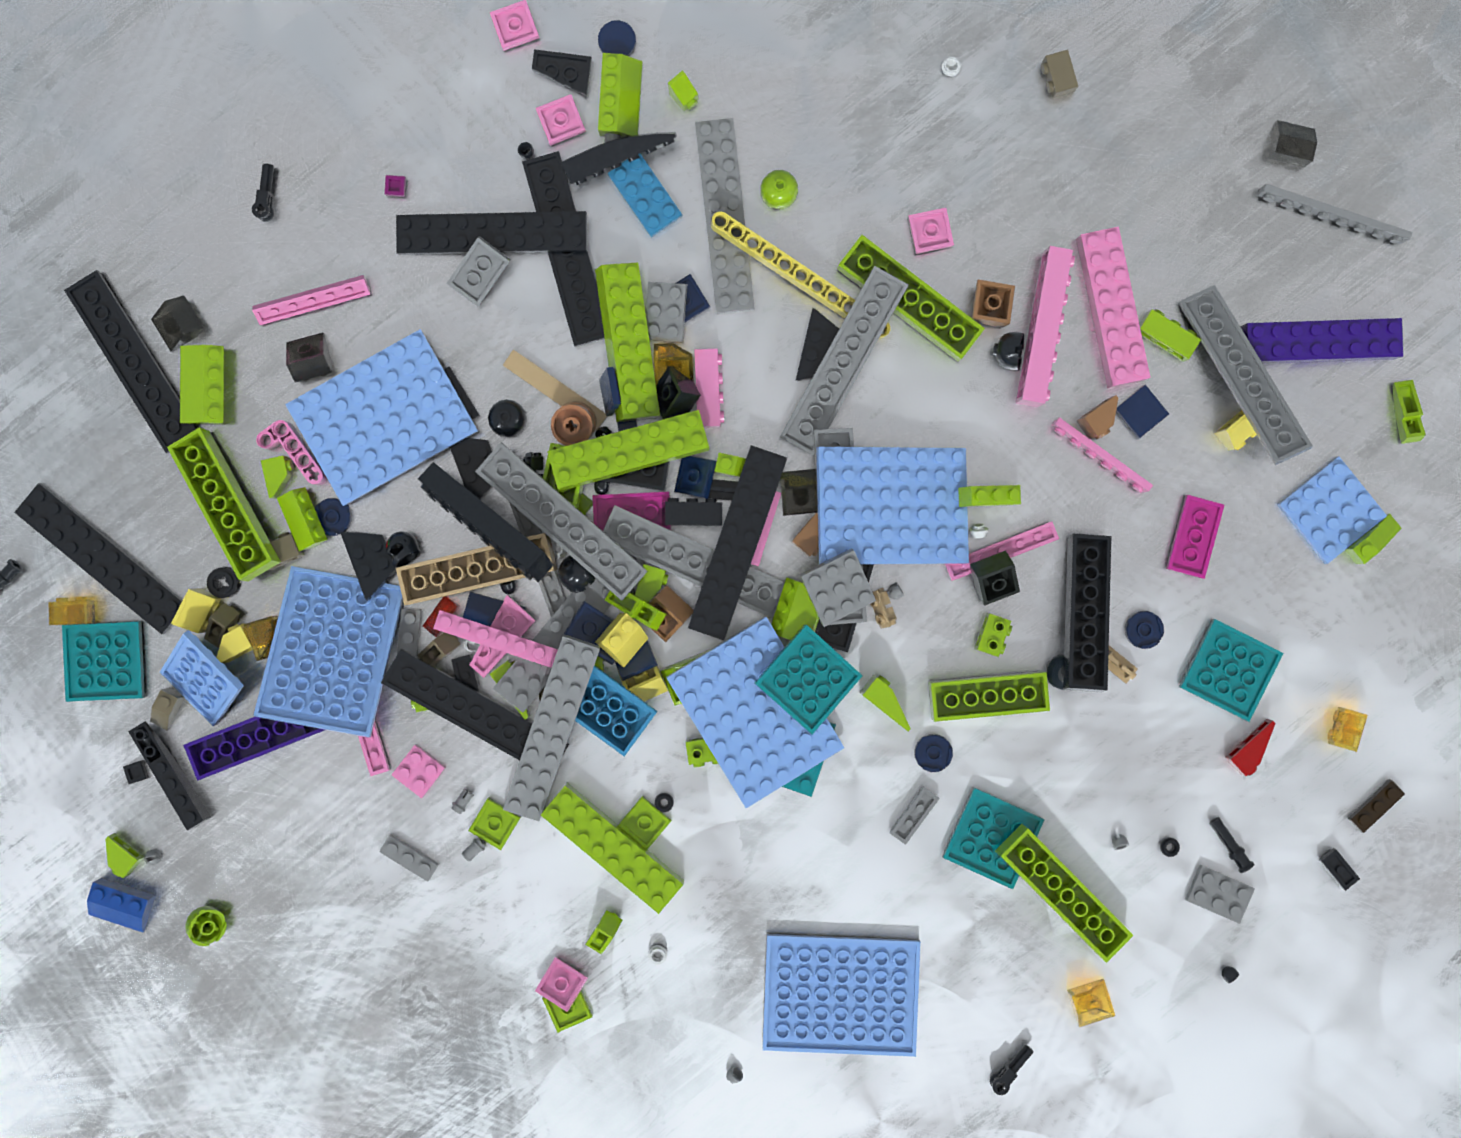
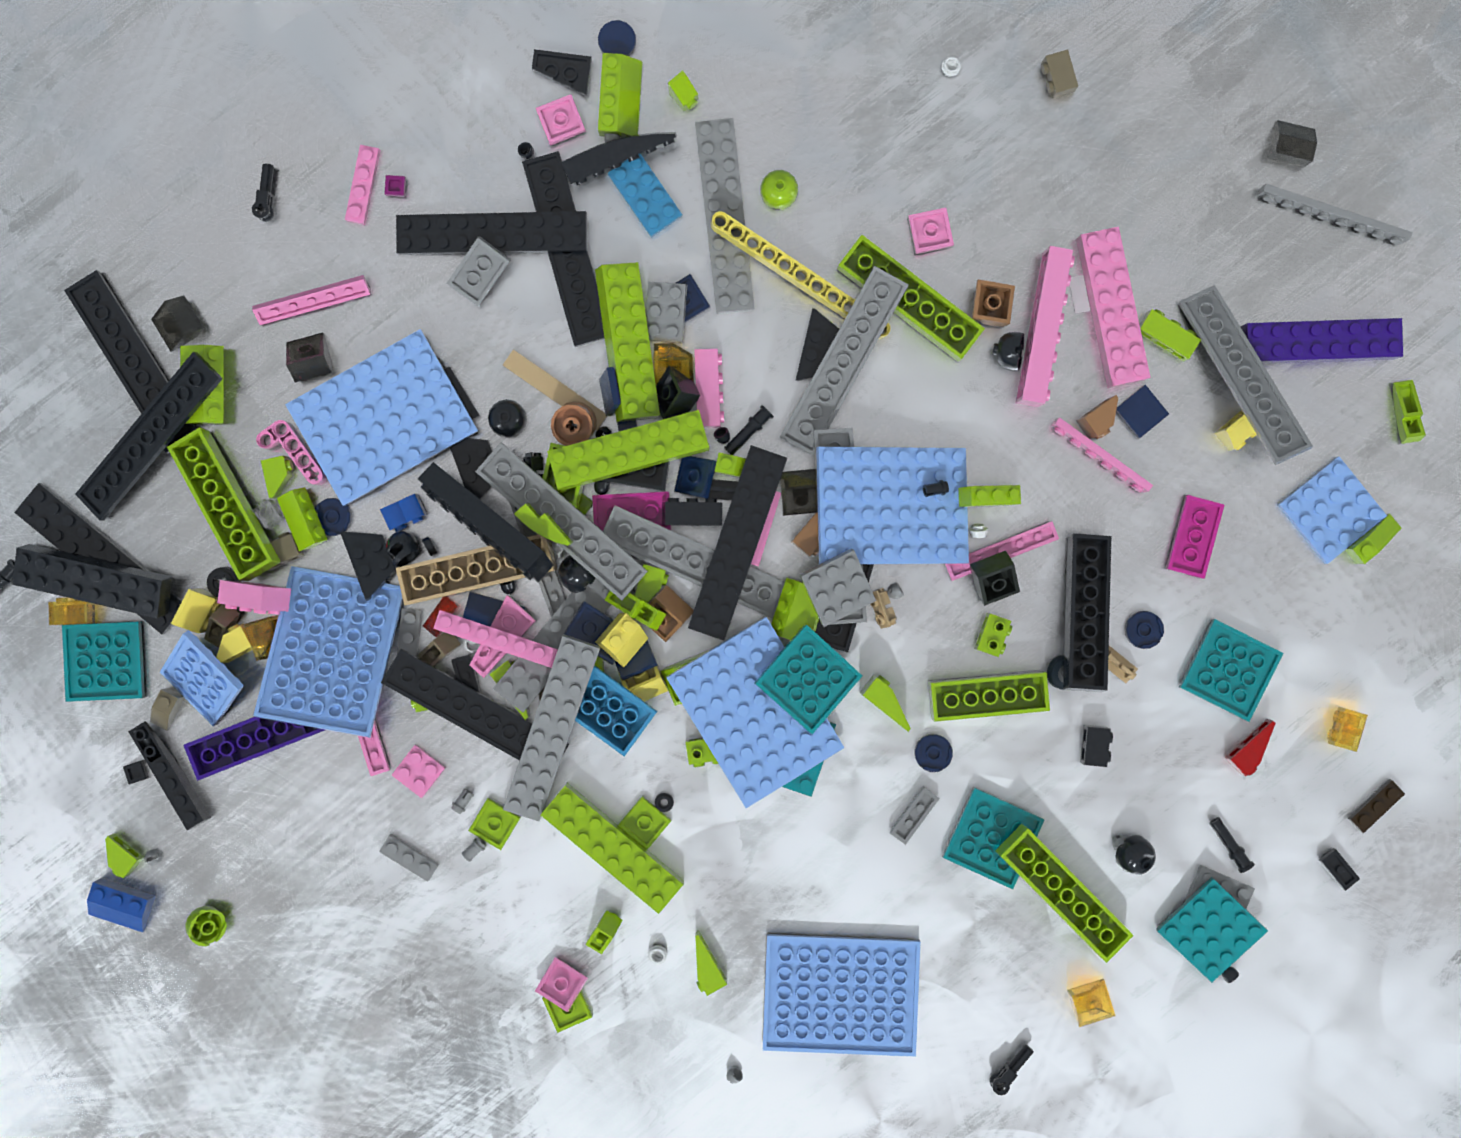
bright pink plate [490,0,539,51] -> none
black plate [1160,837,1180,857] -> none
none -> black brick [12,544,173,618]
none -> black plate [75,352,223,521]
none -> bright pink brick [217,580,291,615]
none -> clear brick [252,499,286,530]
none -> bright pink plate [345,145,381,225]
none -> blue brick [380,494,427,532]
none -> black tile [421,536,437,556]
none -> lime slope [514,503,573,546]
none -> lime slope [695,930,727,996]
none -> black hinge [714,427,730,444]
none -> black pin [724,405,774,455]
none -> black pin [923,480,949,497]
none -> white sticker [1070,275,1090,314]
none -> black brick [1080,725,1113,767]
none -> black cylinder [1115,835,1156,875]
none -> teal plate [1156,877,1268,983]

